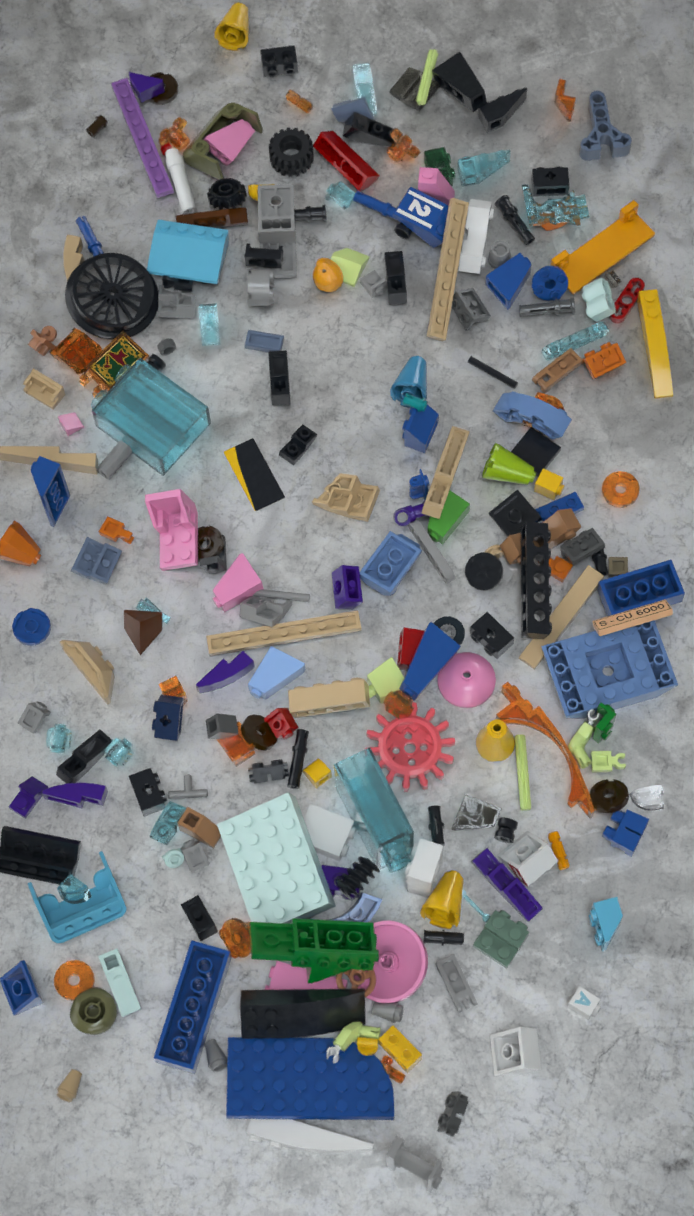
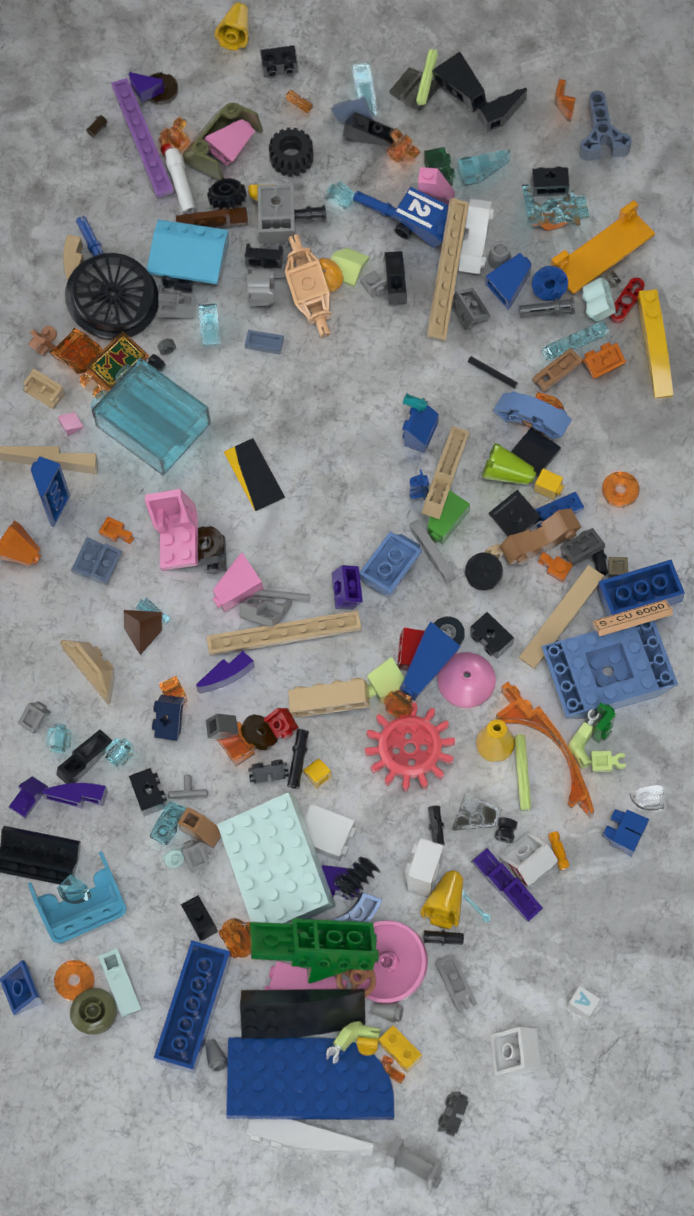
blue tile [12,608,51,646] -> none
tan cone [57,1069,82,1102] -> none
light grey axle [97,441,132,479] -> none
light blue slope [248,646,306,699] -> none
black slope [269,350,291,406] -> none
black slope [279,424,317,465] -> none
tan slope [312,473,380,522] -> none
red brick [313,131,380,191] -> none
clear light blue brick [334,748,414,873] -> none
dark azure cone [390,356,427,408] -> none
dark purple connector [393,501,430,526] -> none
sand green plate [473,910,529,969] -> none
black pin [495,195,535,245] -> none
black brick [520,522,552,639] -> none
medium azure slope [588,897,623,951] -> none
dark brown tile [589,779,629,813] -> none
none -> light nougat plate [285,235,332,338]

